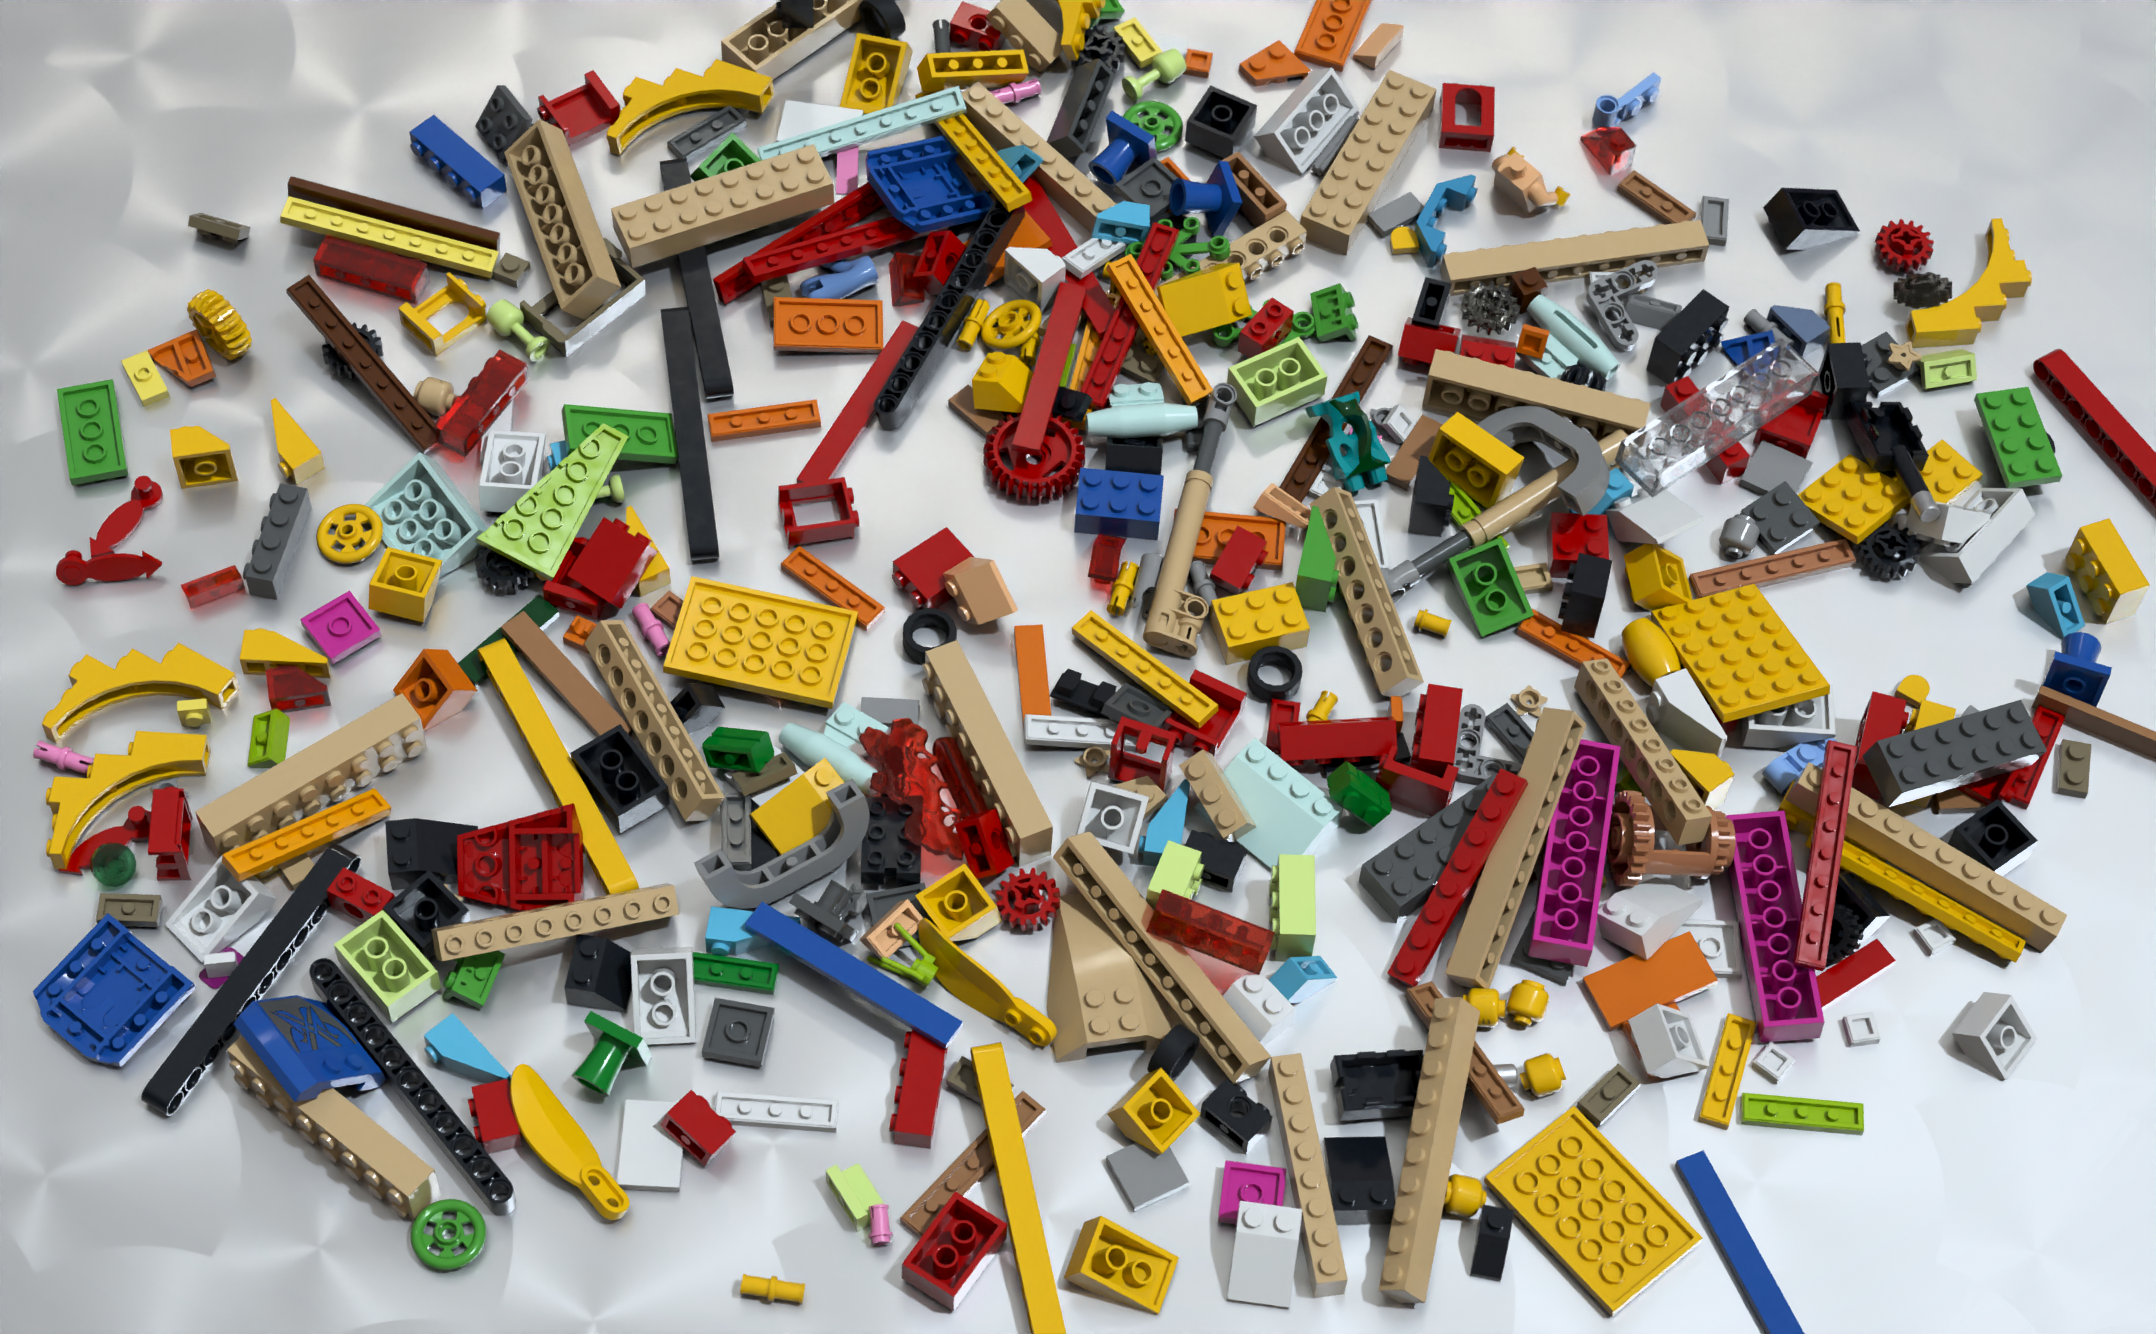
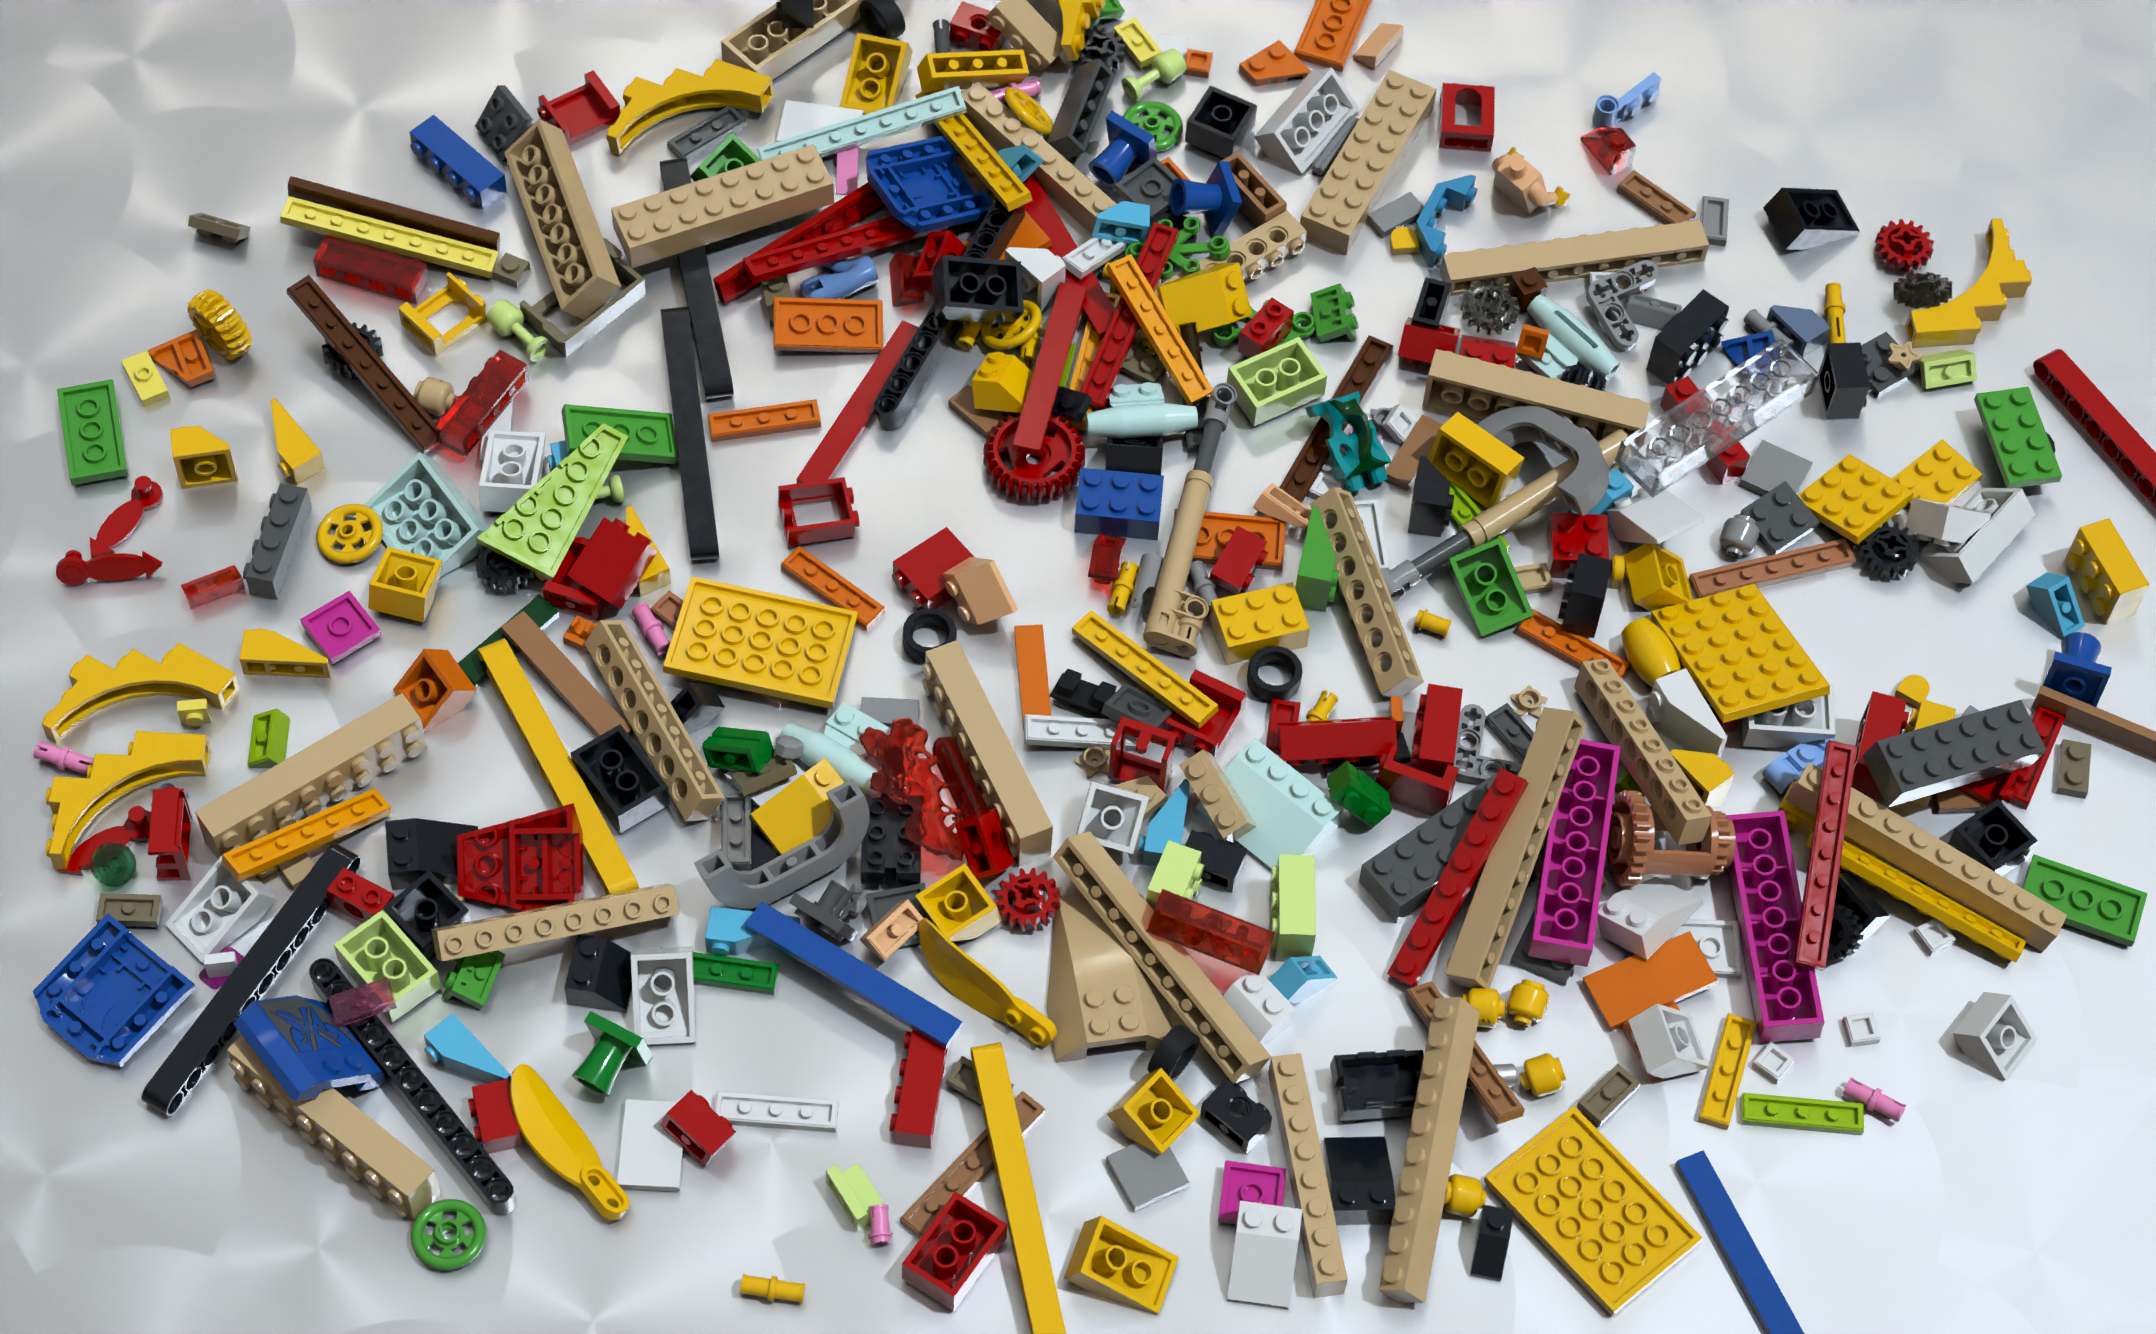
clear red slope [266,666,331,713] -> none
dark grey plate [702,998,775,1067] -> none
lime plant [867,923,939,988] -> none
red panel [1753,379,1829,459] -> none
red tile [1816,939,1896,1010] -> none
black piece [1845,402,1940,523] -> none
none -> clear pink plate [329,977,397,1027]
none -> light grey tile [774,735,803,760]
none -> black brick [933,255,1024,324]
none -> yellow plate [1004,87,1053,135]
none -> dark brown pin [1179,322,1205,376]
none -> yellow tile [1609,555,1625,589]
none -> bright pink pin [1843,1077,1907,1122]
none -> bright green plate [2023,854,2148,947]

